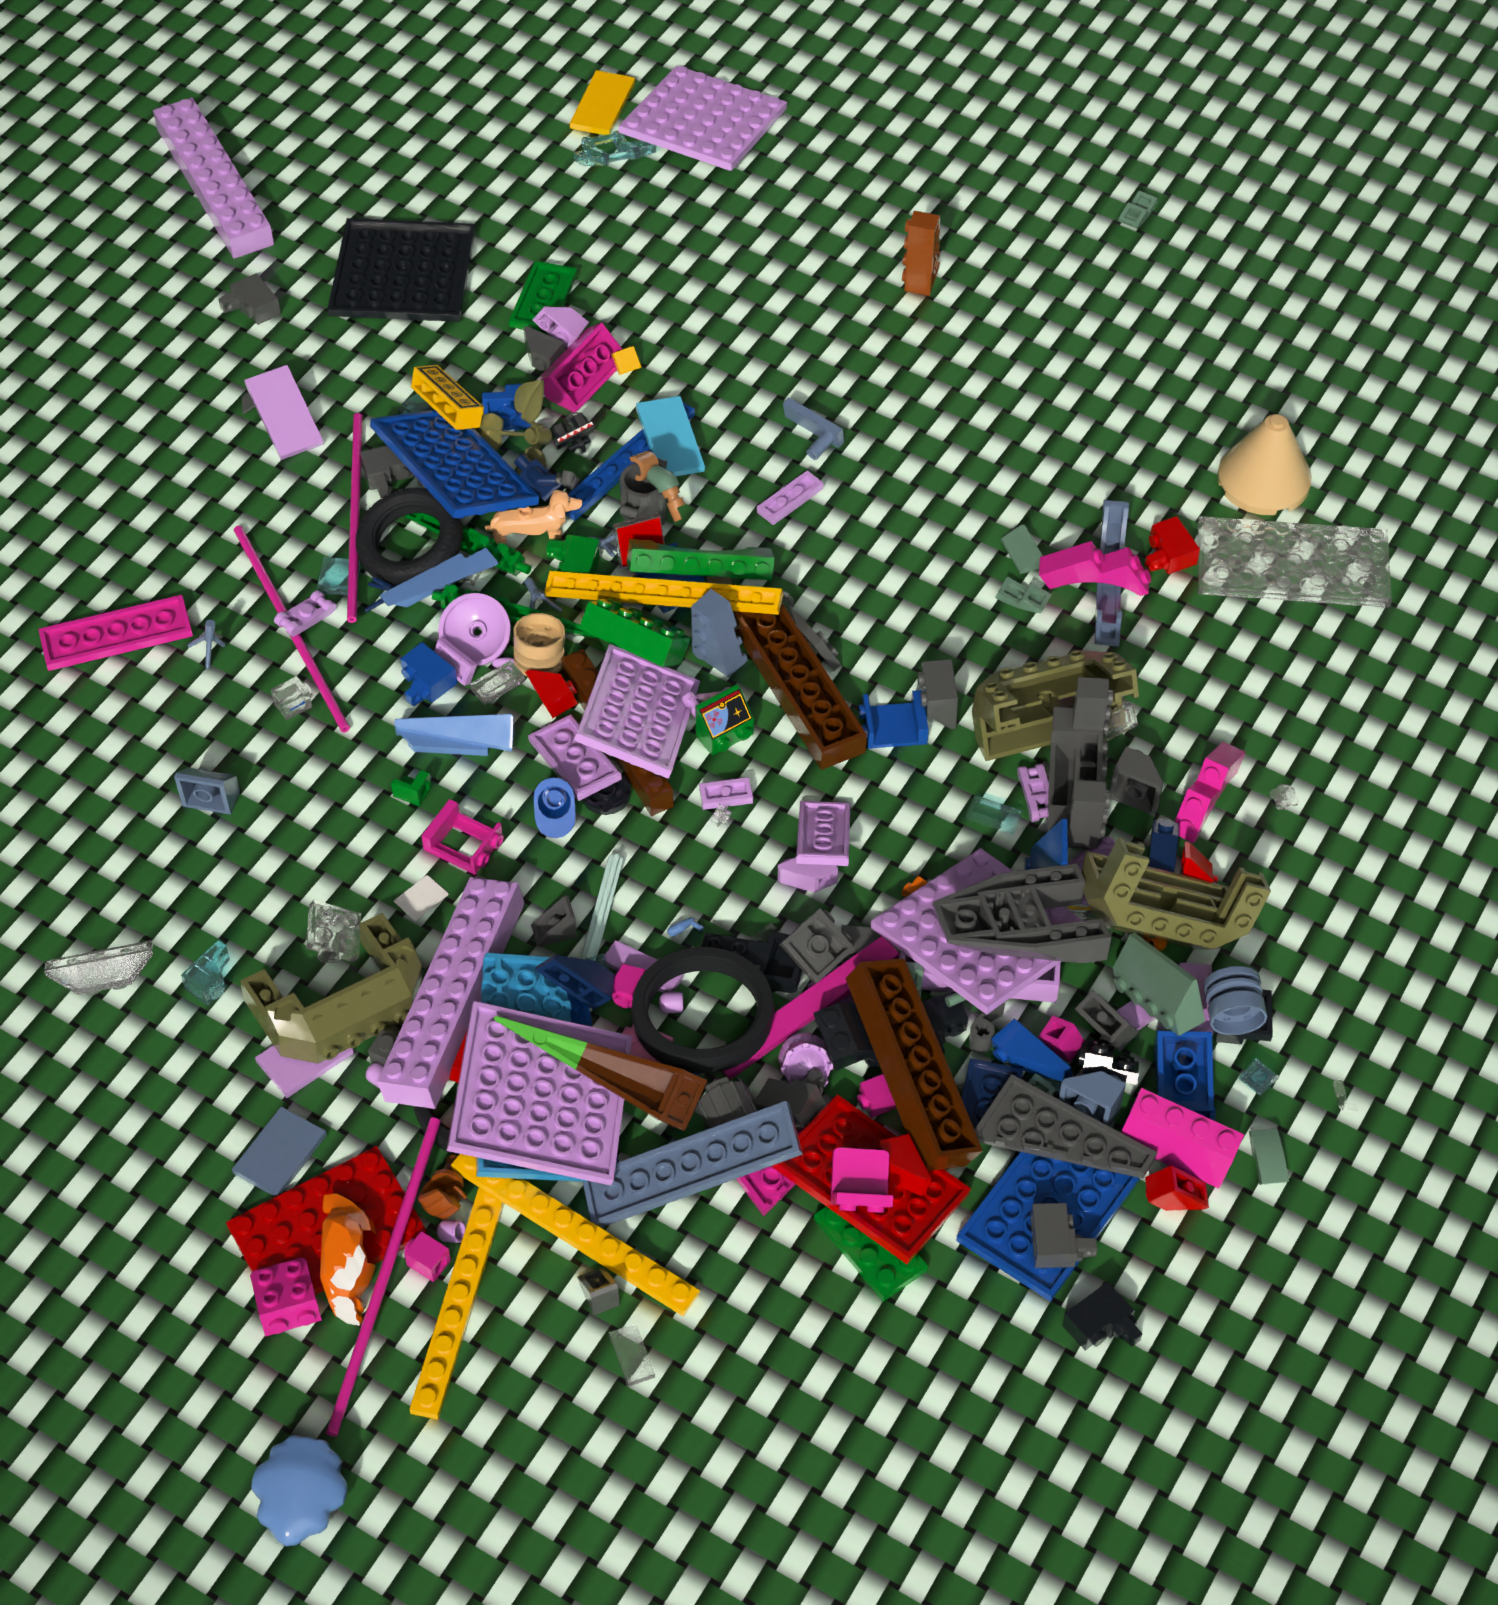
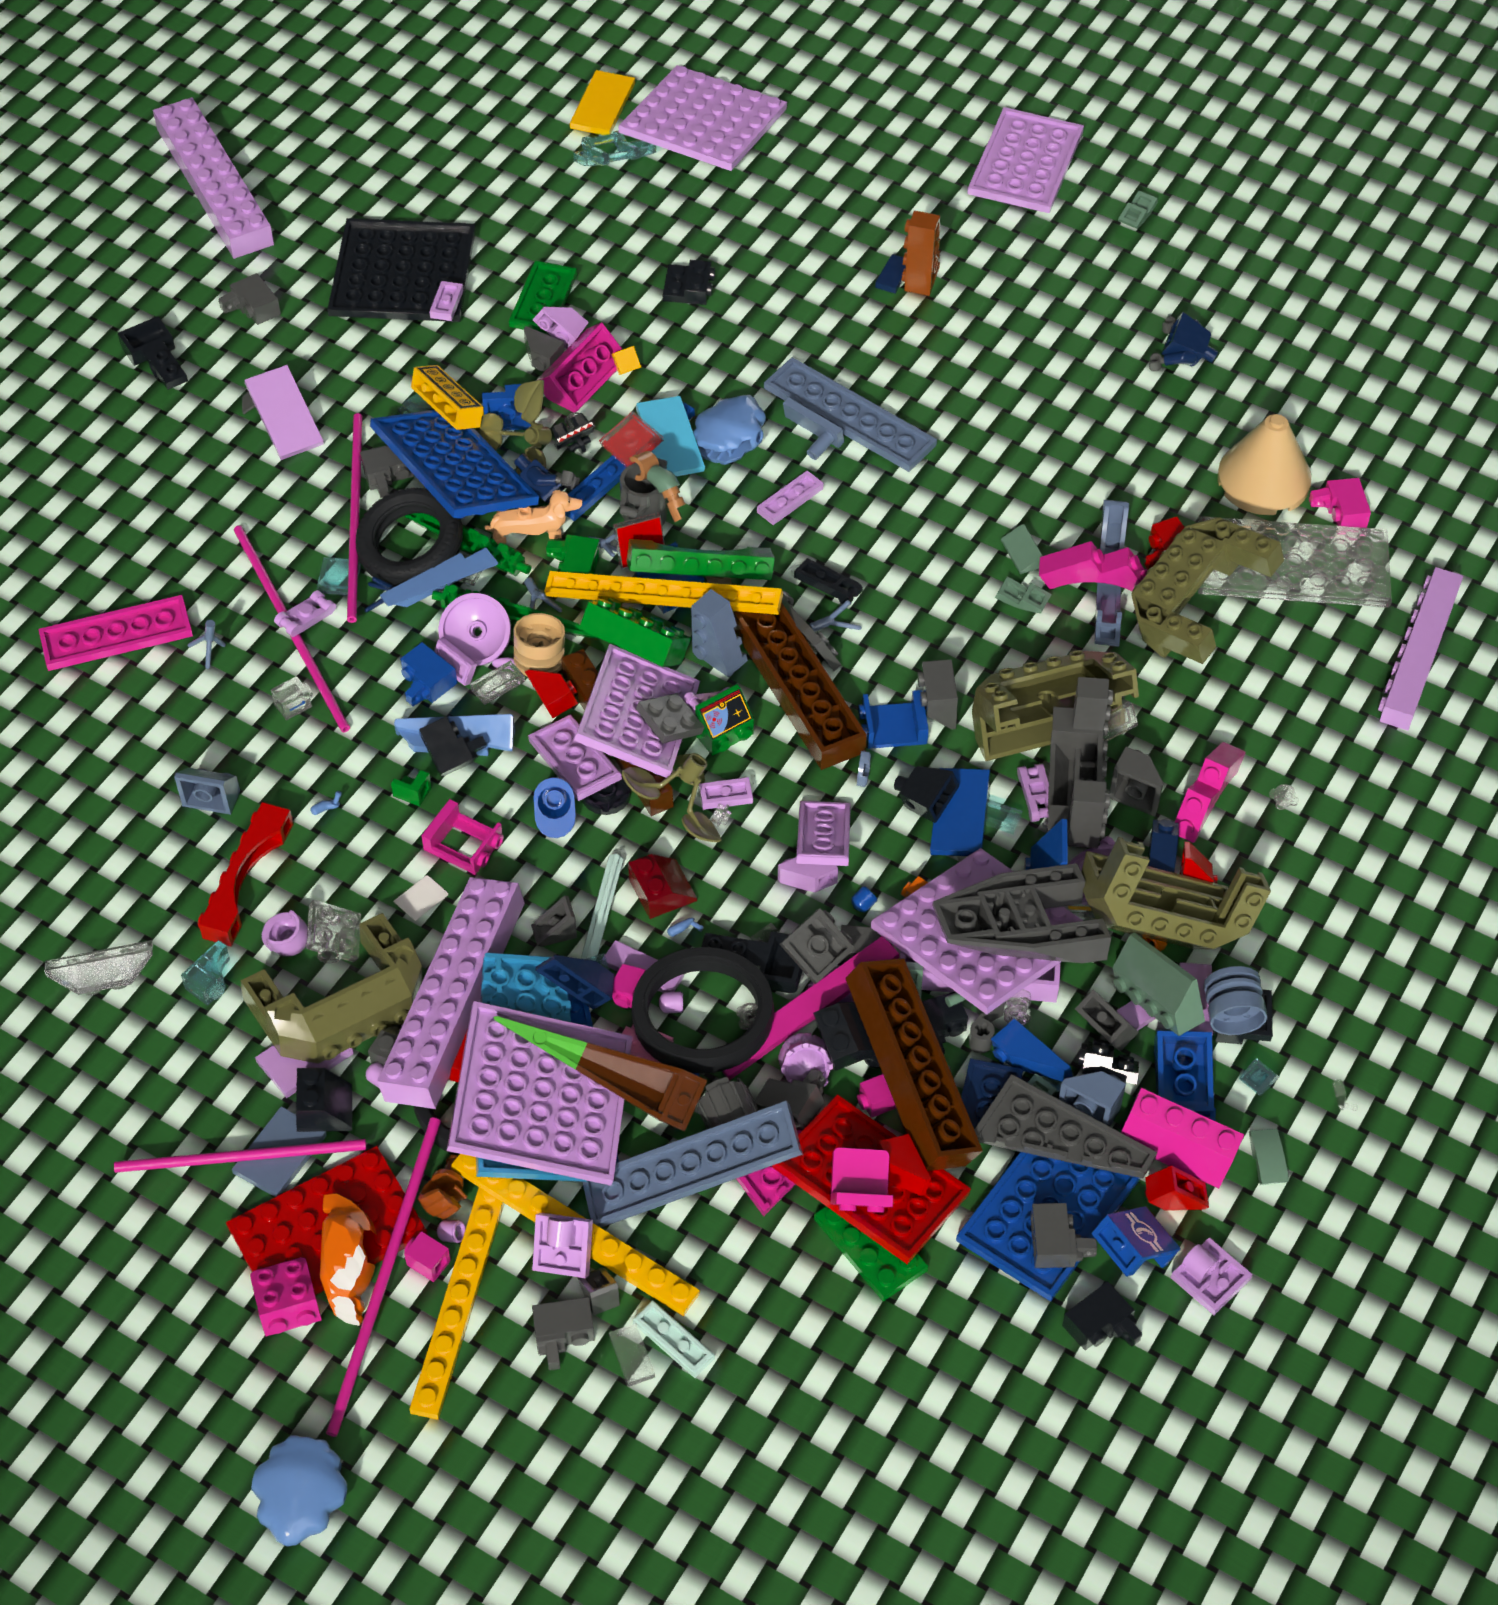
dark pink brick [1038,1016,1085,1063] -> none
none -> dark pink piece [114,1139,366,1173]
none -> black plate [117,316,188,390]
none -> red arch [198,802,294,947]
none -> lavender helmet [262,910,309,957]
none -> black slope [296,1068,352,1132]
none -> medium blue piece [310,791,342,815]
none -> black hinge [419,716,487,778]
none -> lavender plate [430,281,464,321]
none -> lavender plate [532,1213,593,1278]
none -> dark grey hinge [532,1297,595,1371]
none -> clear tile [599,411,664,467]
none -> olive plant [621,753,721,842]
none -> dark red slope [628,854,697,919]
none -> light aqua tile [633,1300,715,1378]
none -> dark grey plate [636,693,705,743]
none -> black plate [663,260,715,305]
none -> medium blue piece [693,395,766,465]
none -> clear plate [736,1003,758,1030]
none -> sand blue plate [764,357,937,472]
none -> black plate [794,558,863,604]
none -> sand blue plant [809,600,862,632]
none -> blue piece [851,886,878,912]
none -> sand blue tile [857,751,871,787]
none -> dark blue tile [875,254,906,294]
none -> black torso [894,766,959,823]
none -> blue tile [930,768,990,856]
none -> lavender plate [968,107,1084,213]
none -> clear wheel [1004,989,1031,1025]
none -> blue panel [1091,1206,1181,1277]
none -> olive wedge [1131,517,1284,664]
none -> dark blue torso [1149,312,1218,371]
none -> lavender plate [1171,1238,1253,1315]
none -> dark pink hinge [1309,478,1371,531]
none -> lavender brick [1378,567,1463,731]

